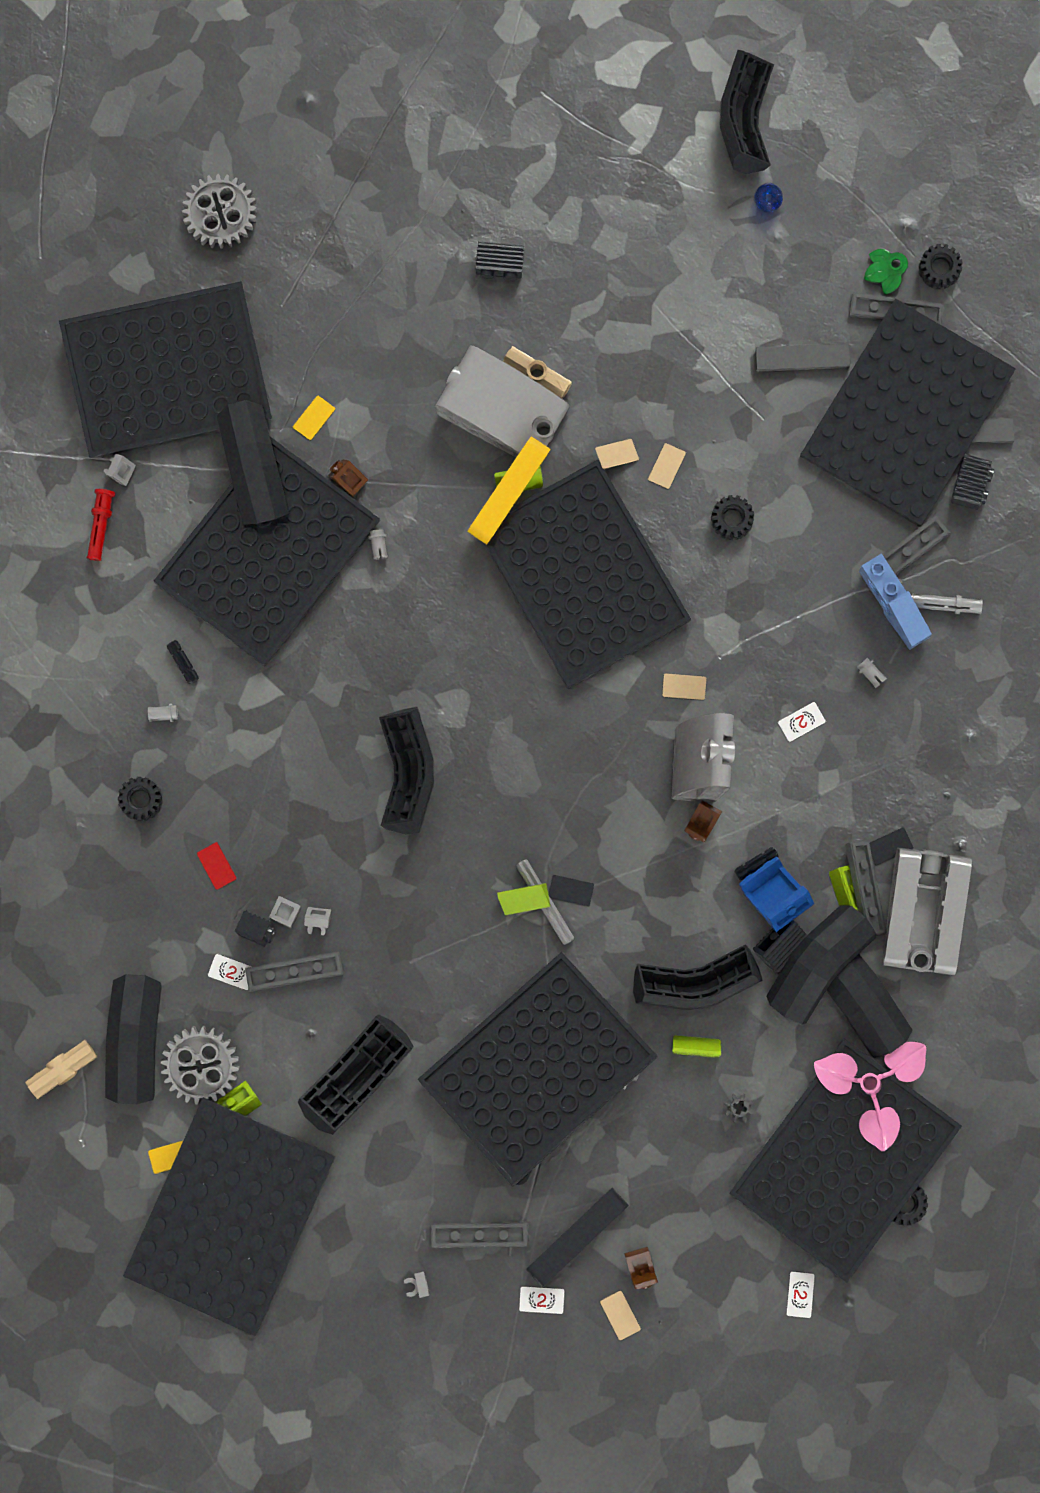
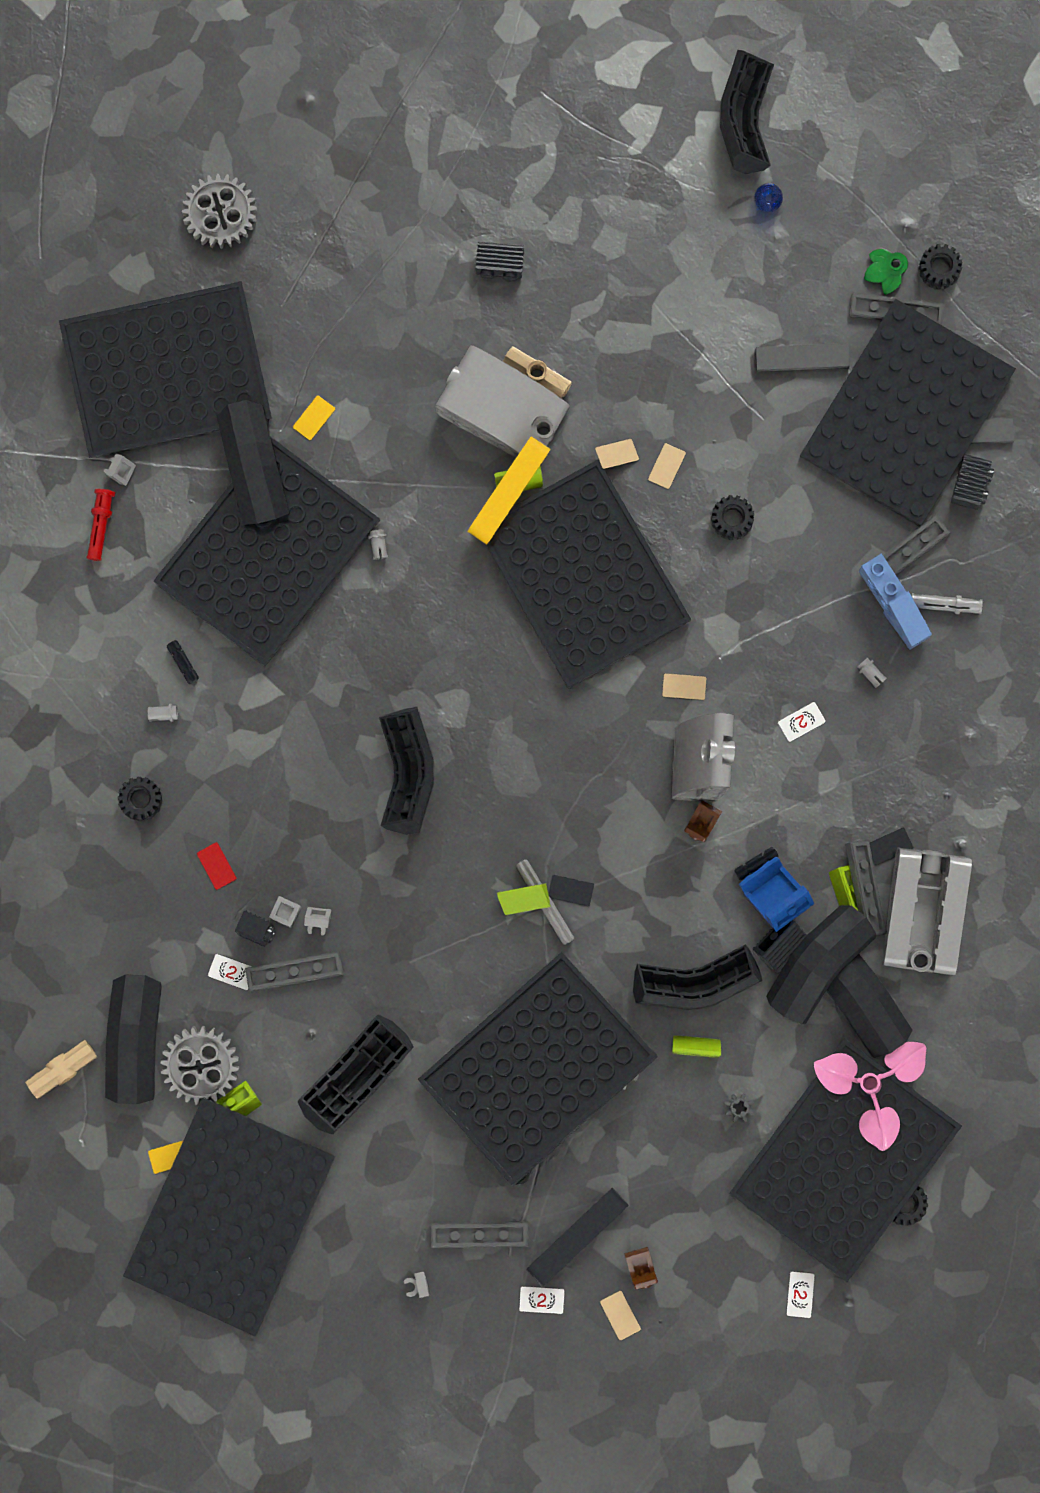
reddish brown bracket [328,459,368,497] -> none

